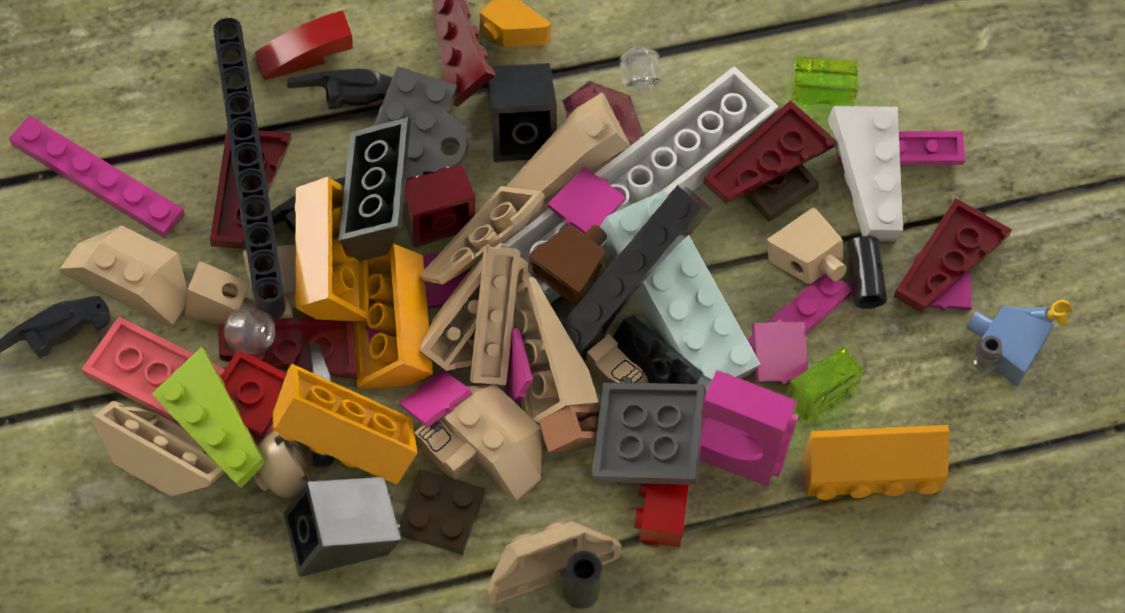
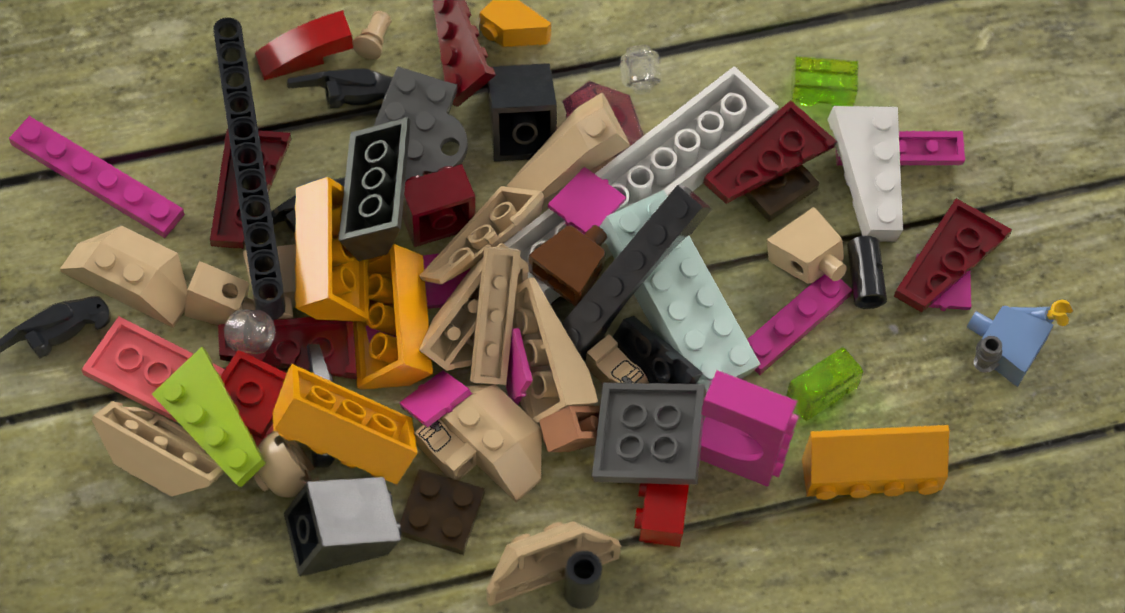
dark pink piece [751,319,809,385] -> none
none -> tan pin [353,11,392,60]

